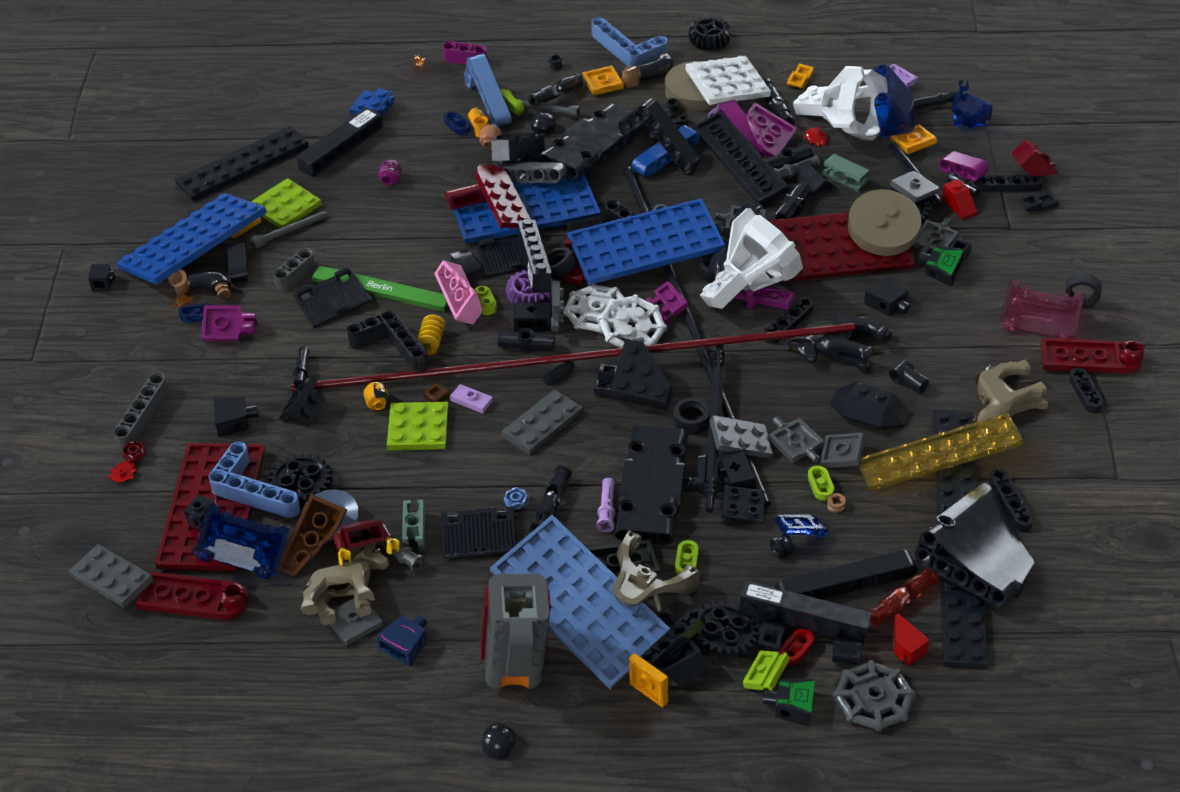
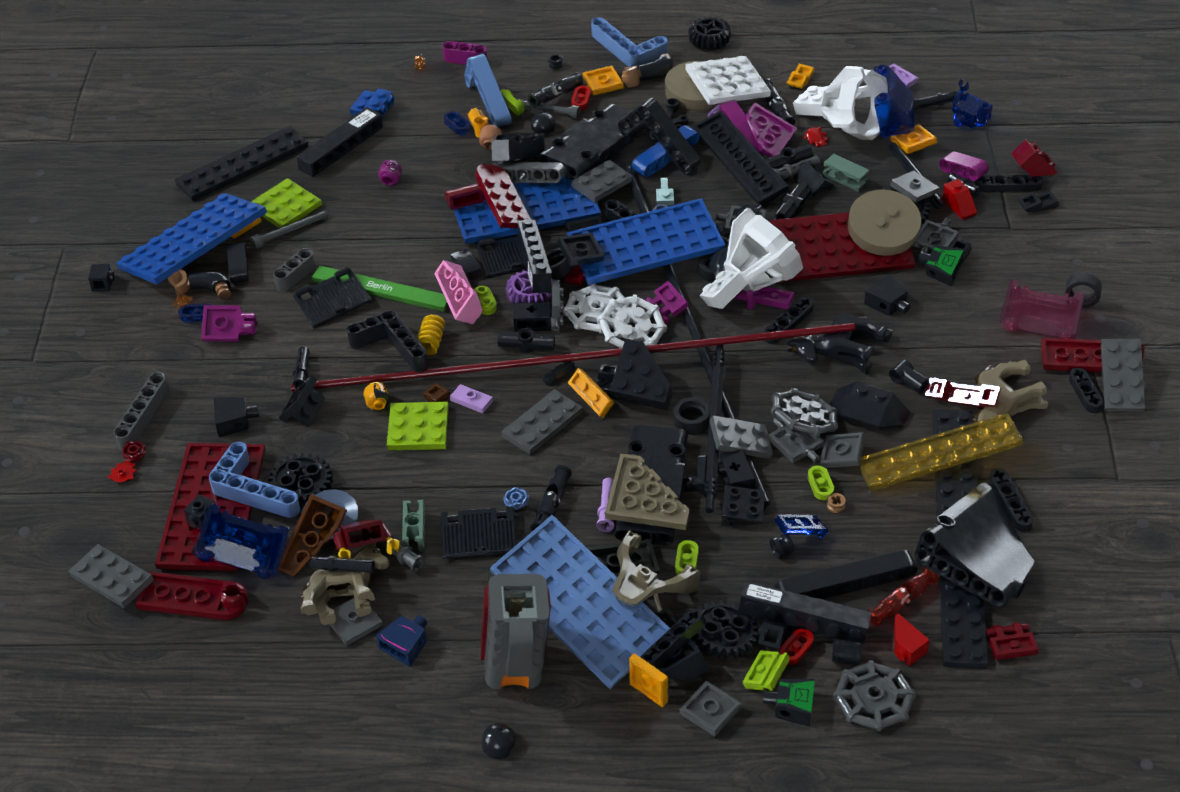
none -> black pin [310,556,375,573]
none -> black plate [558,233,605,266]
none -> light orange tile [568,368,614,418]
none -> red plate [571,86,591,111]
none -> dark grey plate [571,160,633,203]
none -> dark tan plate [605,454,690,530]
none -> light aqua plate [656,178,674,206]
none -> dark grey plate [679,681,742,737]
none -> dark grey plate [771,388,838,437]
none -> slope [925,378,1001,407]
none -> dark red plate [986,622,1039,660]
none -> dark grey plate [1101,339,1145,412]

